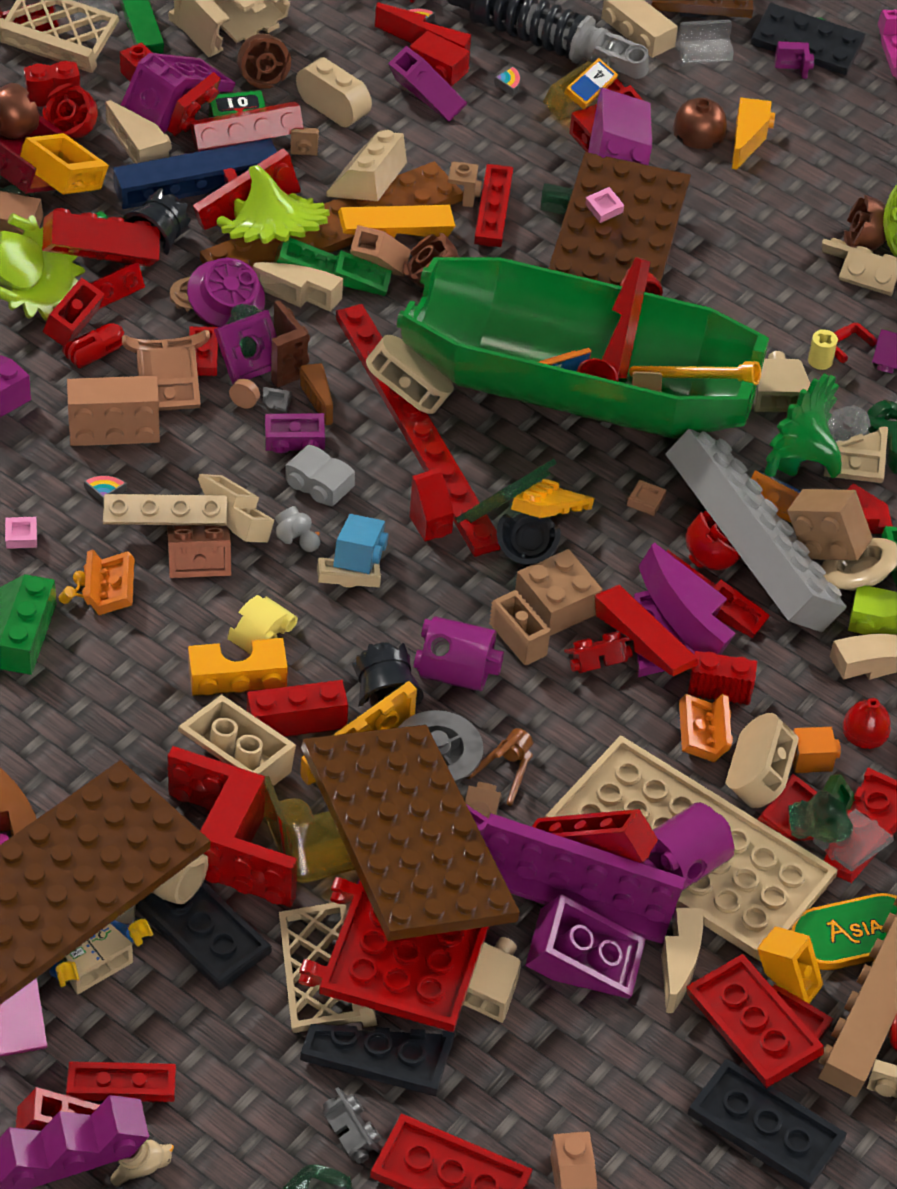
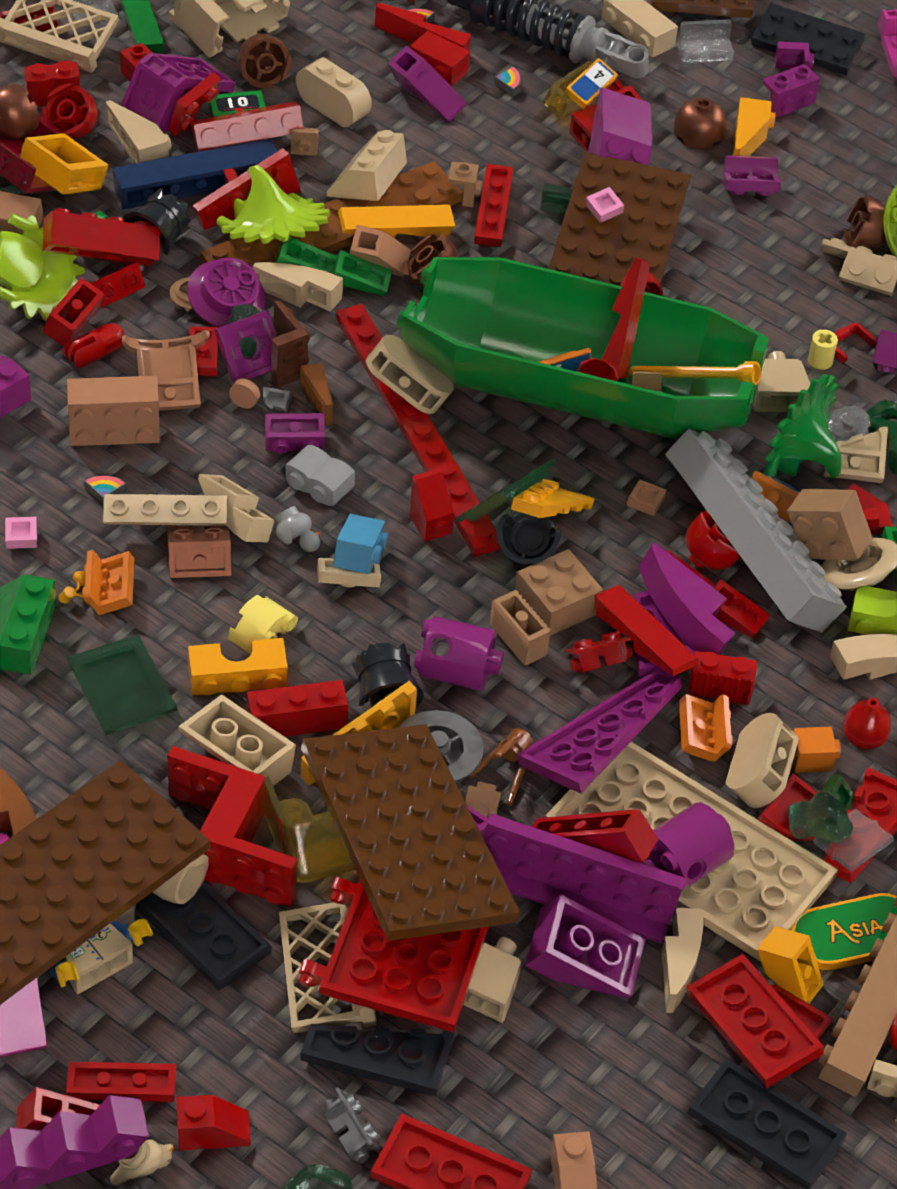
none -> clear green piece [67,634,177,735]
none -> red slope [176,1095,251,1151]
none -> magenta wing [516,668,682,794]
none -> magenta bracket [722,156,781,196]
none -> magenta bracket [763,64,820,118]

